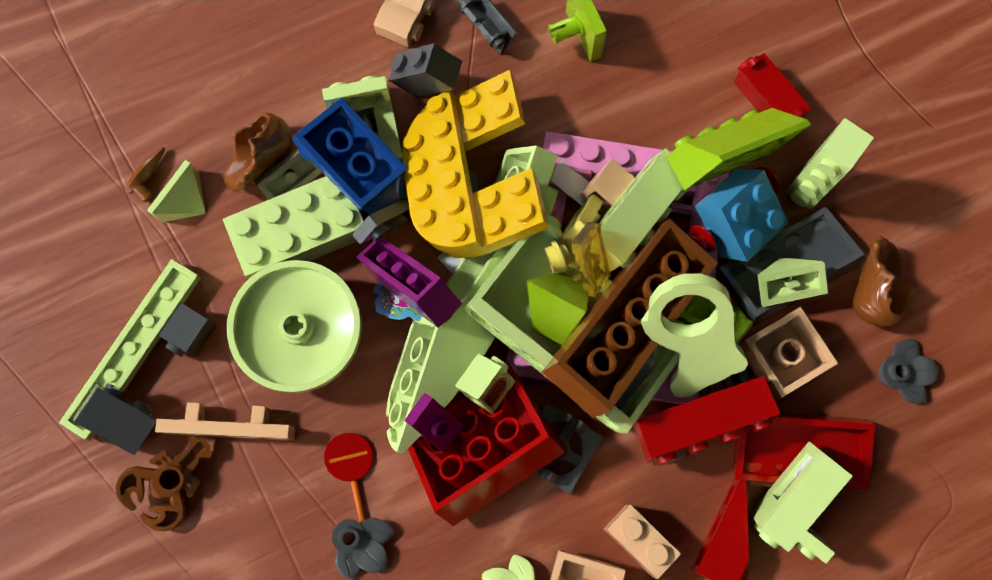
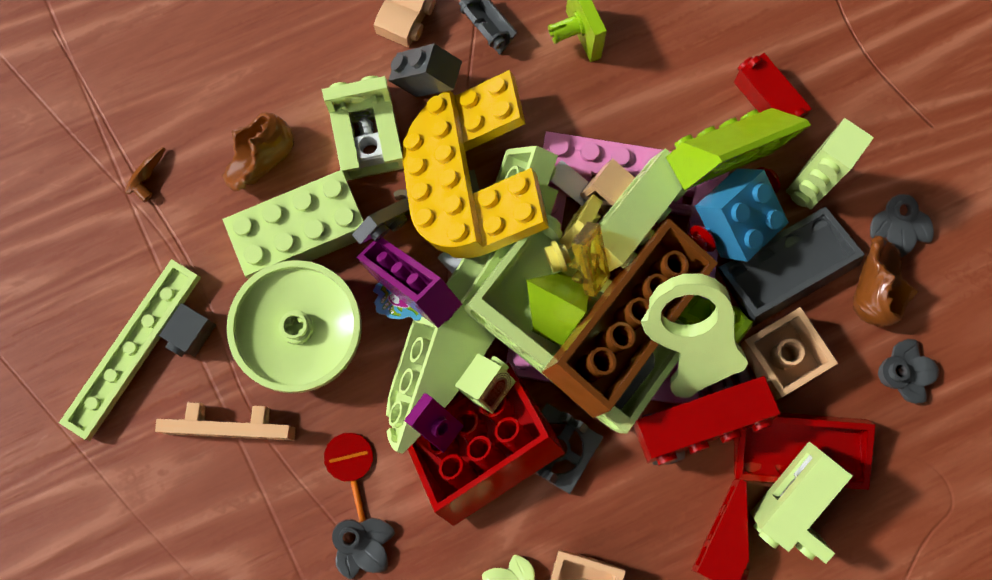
dark grey brick [74,383,156,455] -> none
dark orange animal [115,435,213,531] -> none
yellowish green slope [147,160,206,222] -> none
dark tan plate [254,148,322,200] -> none
blue slope [292,97,407,214] -> none
light nougat brick [604,505,681,579] -> none
yellowish green slope [757,258,828,307] -> none
none -> dark grey plate [870,194,934,257]

